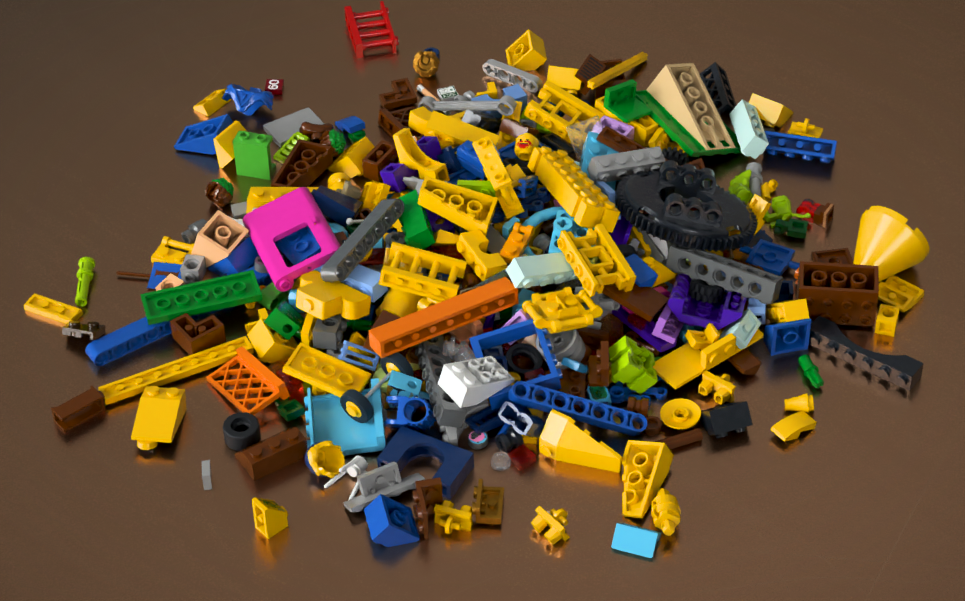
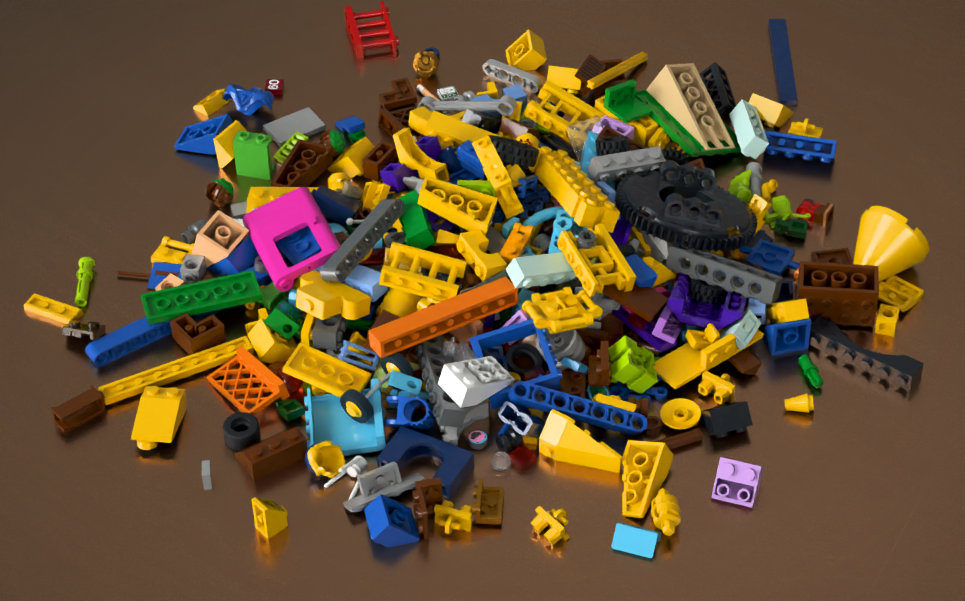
reddish brown piece [299,122,334,144] -> none
dark blue slope [465,406,505,434] -> none
yellow slope [771,411,817,442] -> none
none -> black wheel [487,135,539,167]
none -> dark grey bush [577,230,596,249]
none -> yellow plate [592,393,637,412]
none -> black tyre [595,136,629,156]
none -> lavender slope [711,457,764,508]
none -> dark blue tile [768,19,798,106]

